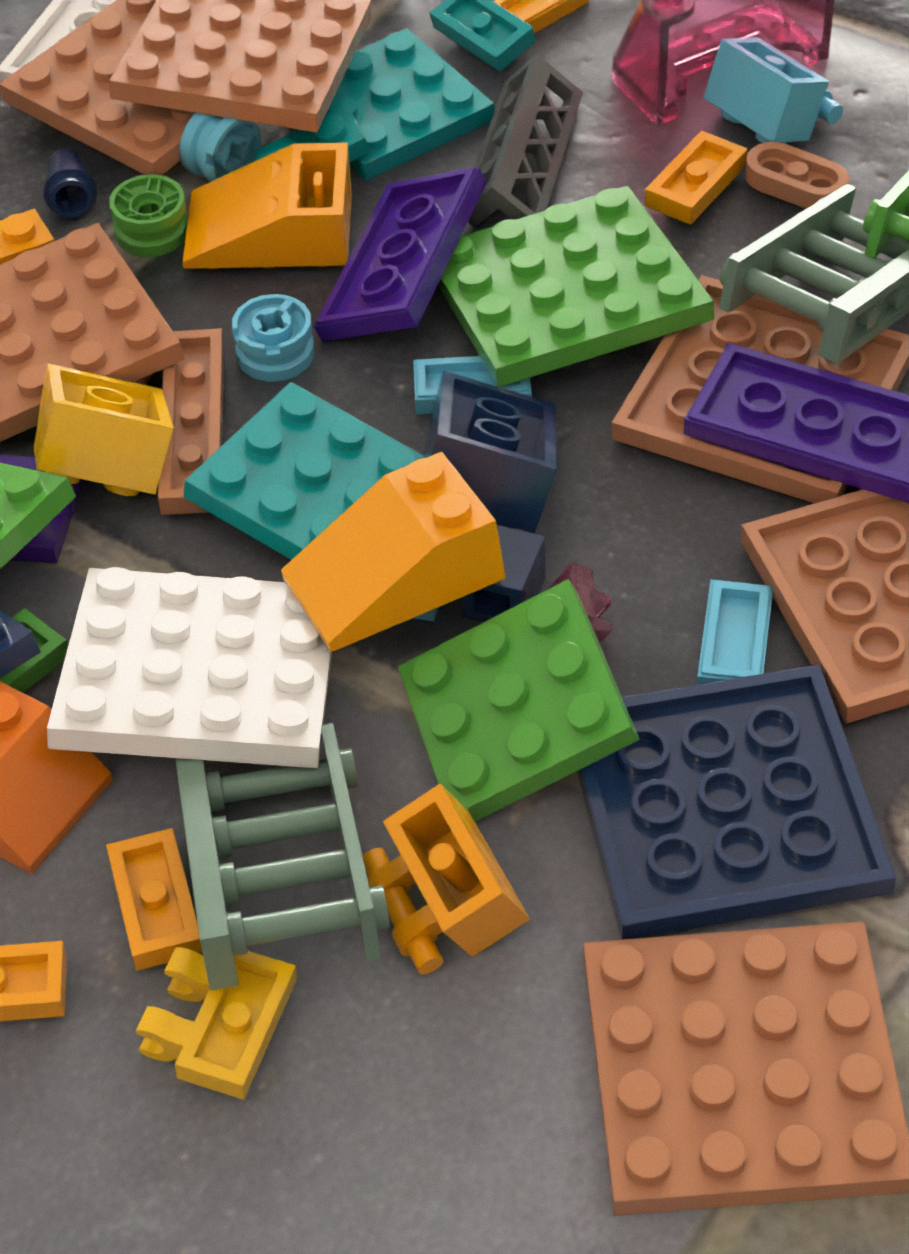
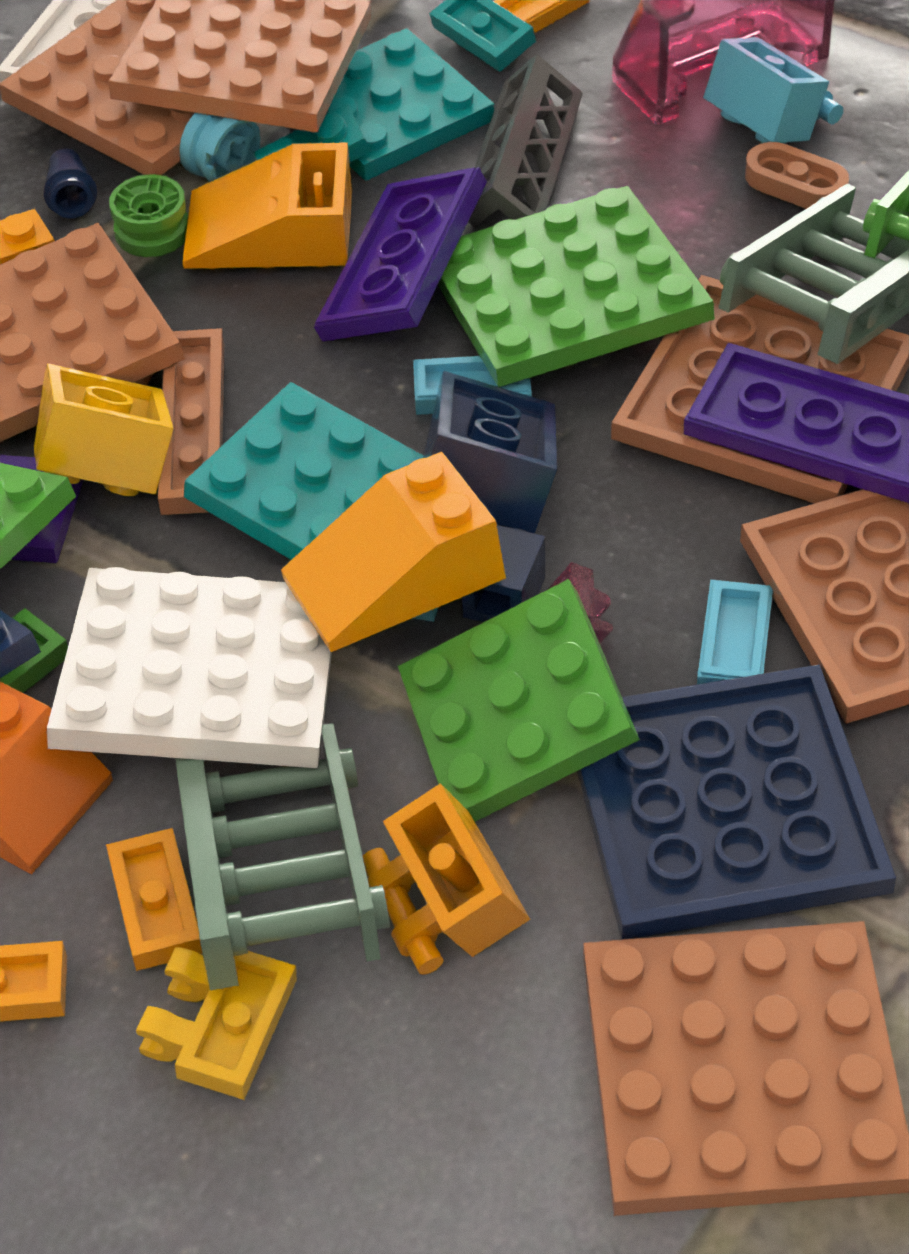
medium azure wheel [232,294,315,382] -> none
light orange plate [645,130,748,225] -> none

